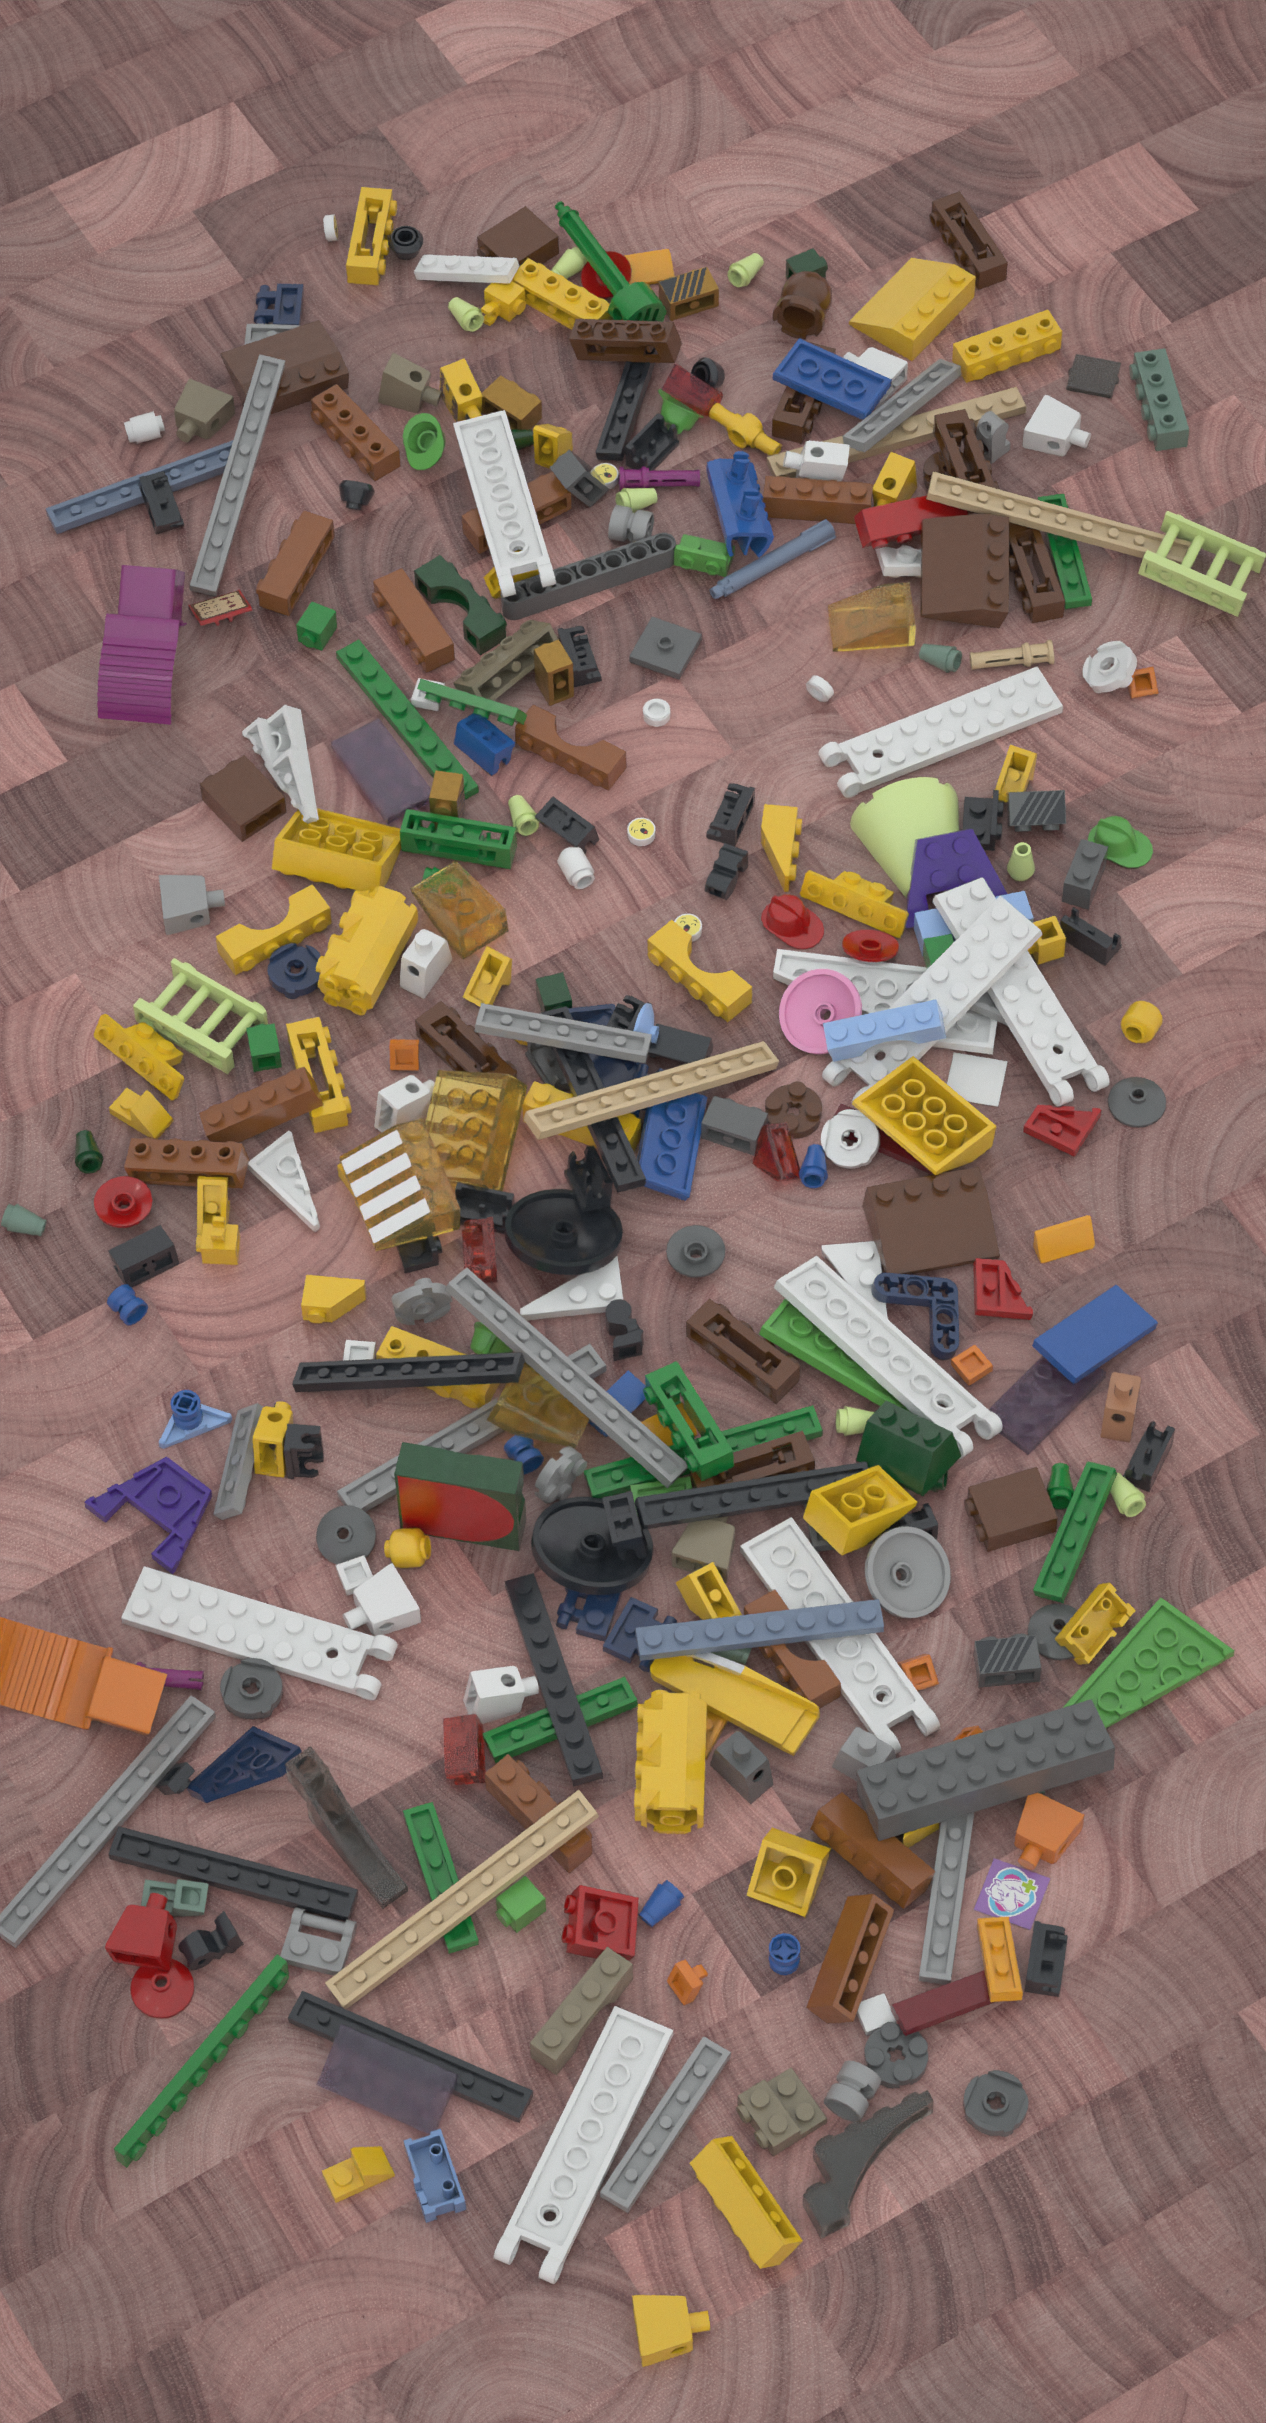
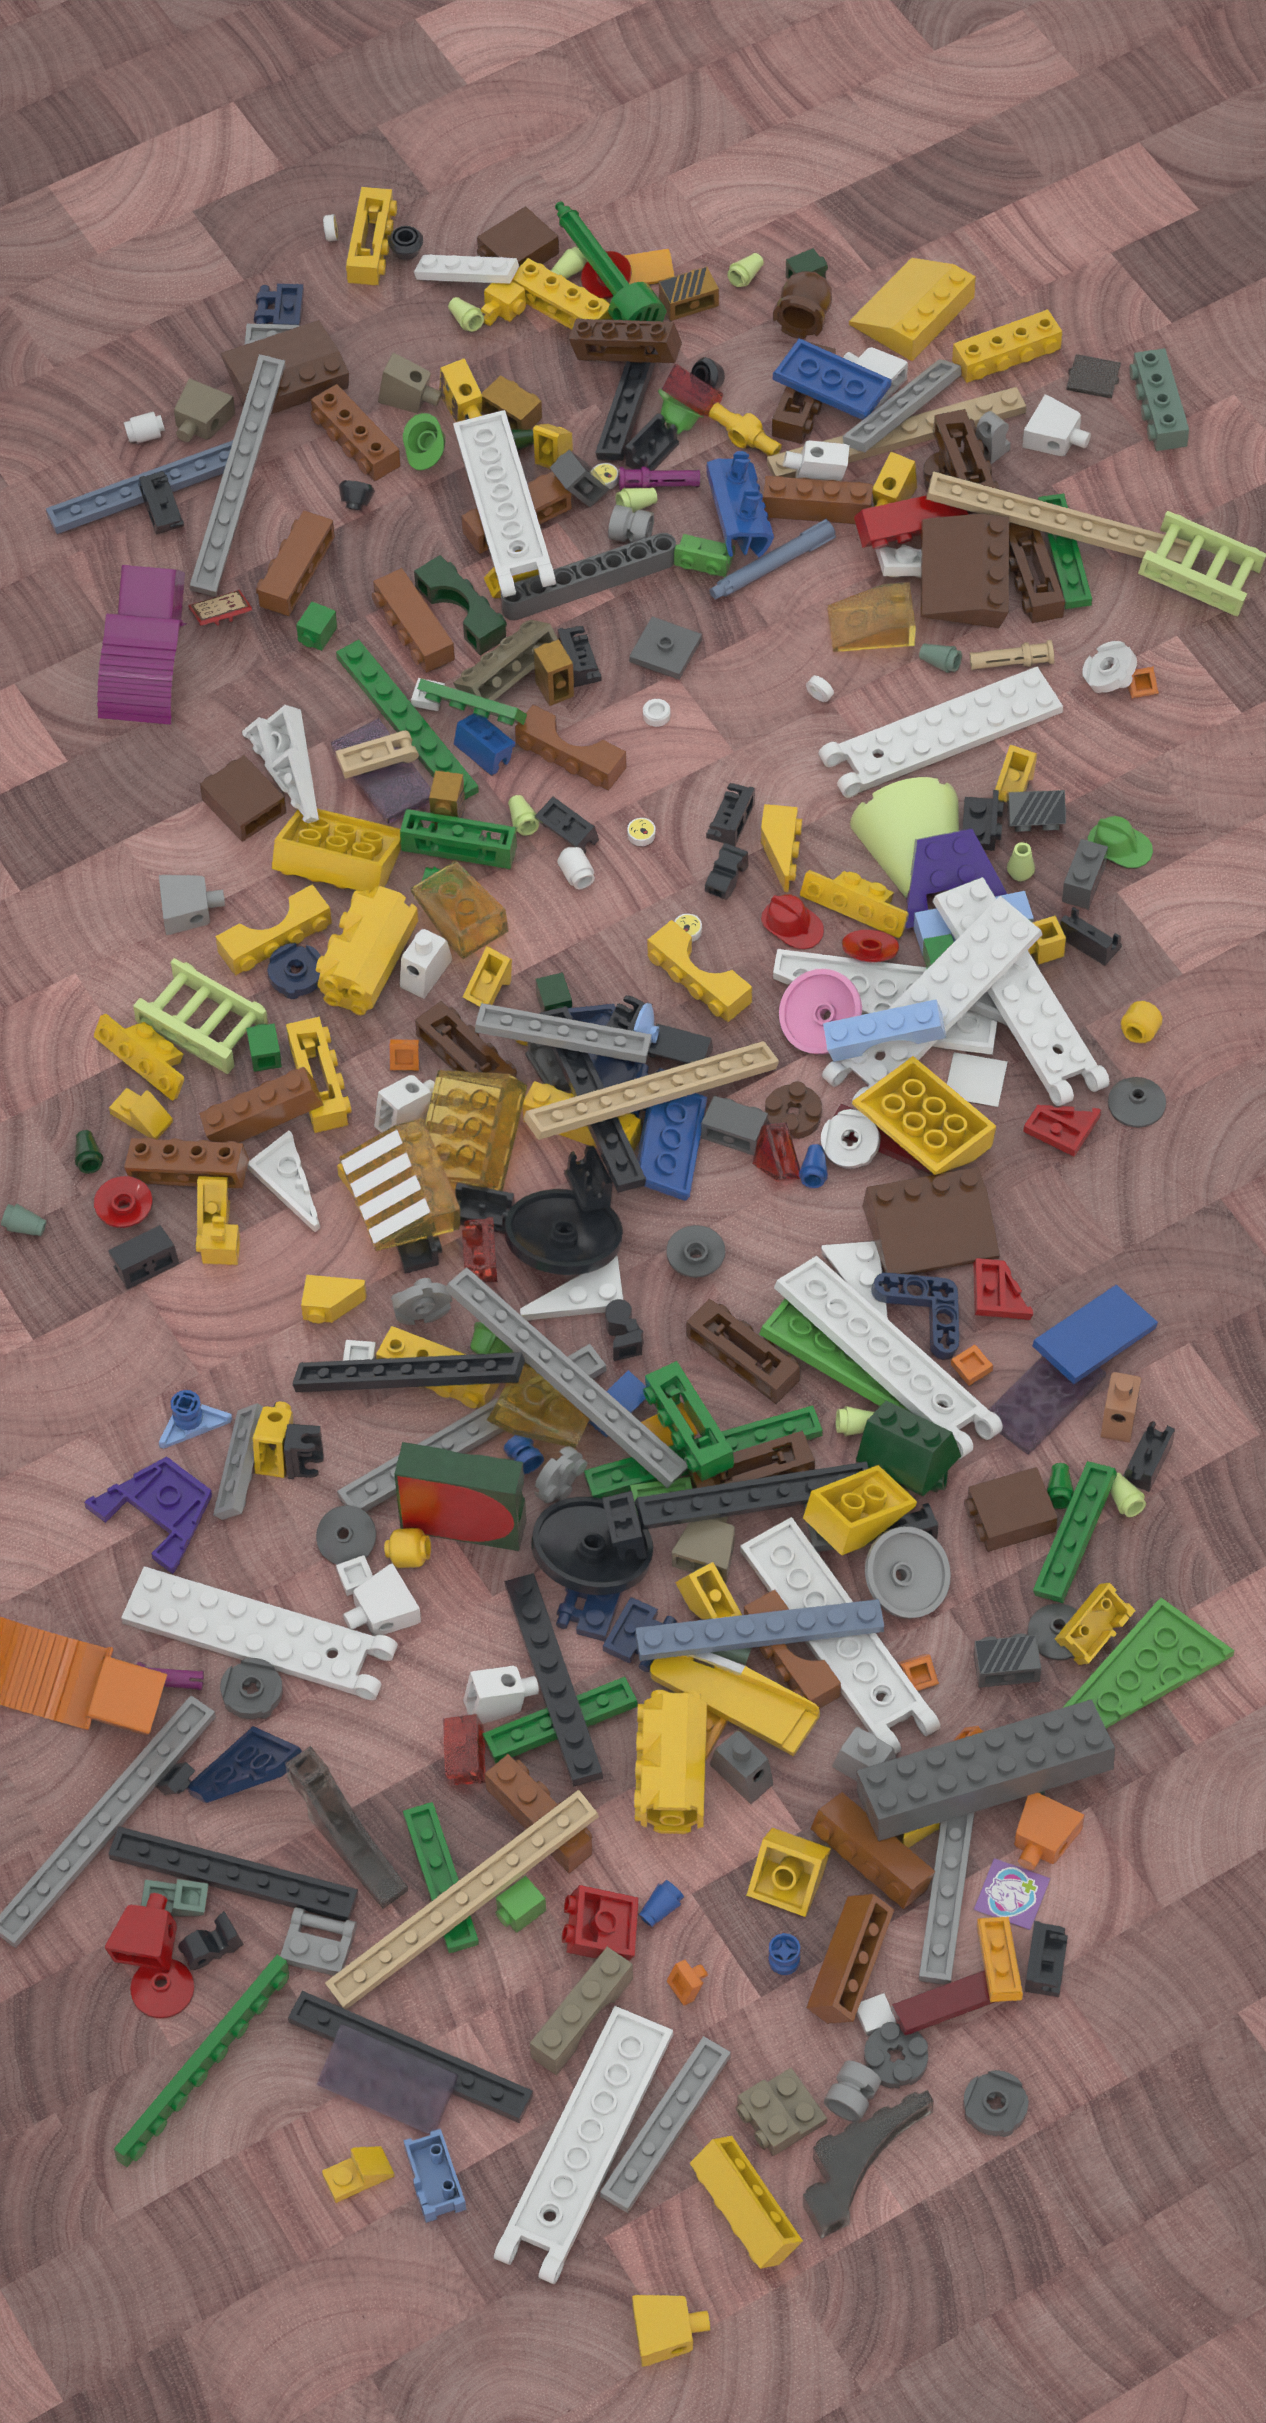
blue wheel [107,1284,148,1326] -> none
reddish brown brick [929,191,1008,290] -> none
light orange slope [1033,1215,1095,1263] -> none
none -> tan plate [336,731,419,779]

